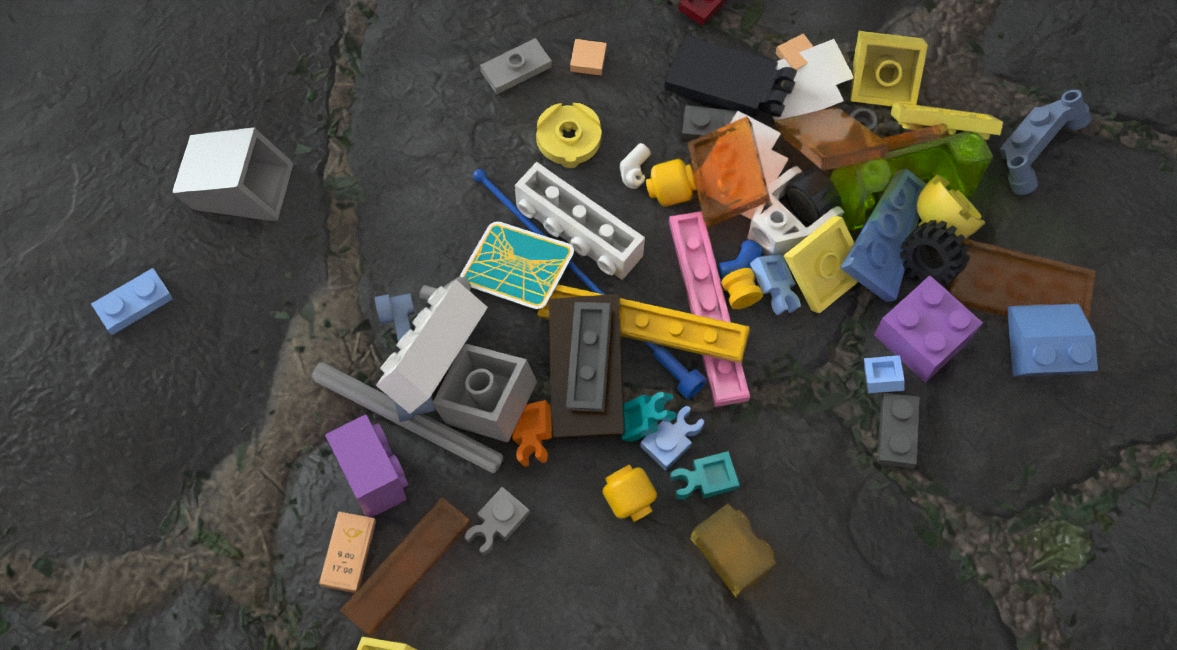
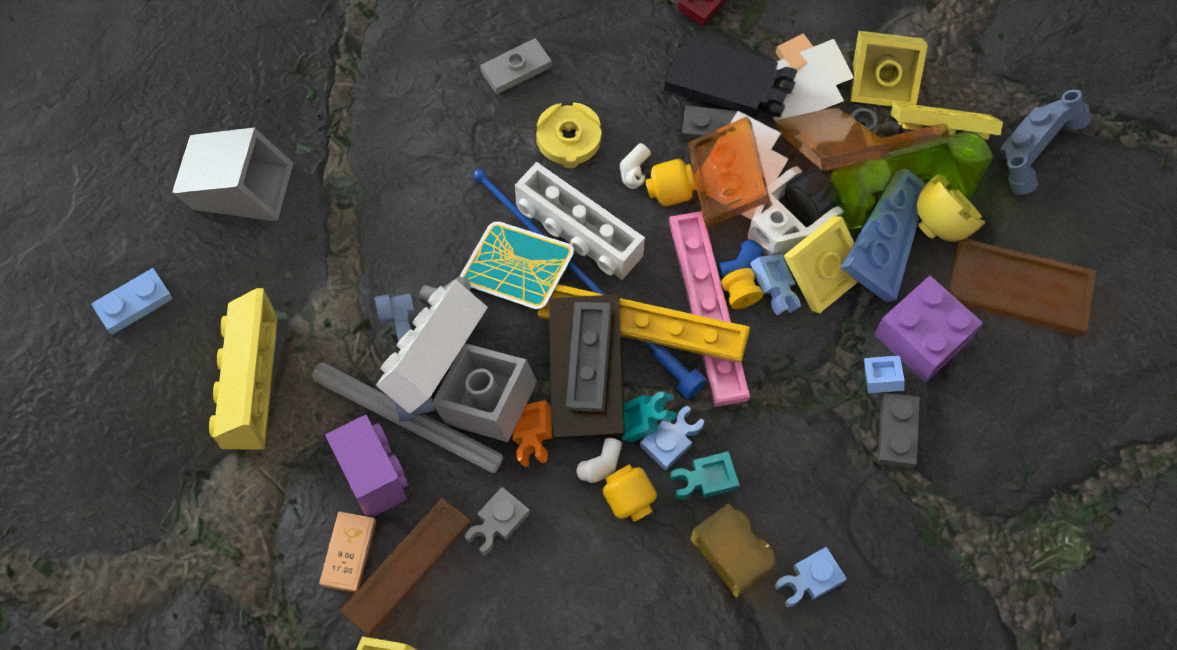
light nougat tile [570,39,607,76] -> none
black tyre [900,220,970,287] -> none
medium blue slope [1007,304,1098,377] -> none
none -> light yellow slope [209,288,278,449]
none -> white arm [576,438,622,483]
none -> light blue plate [774,547,847,607]

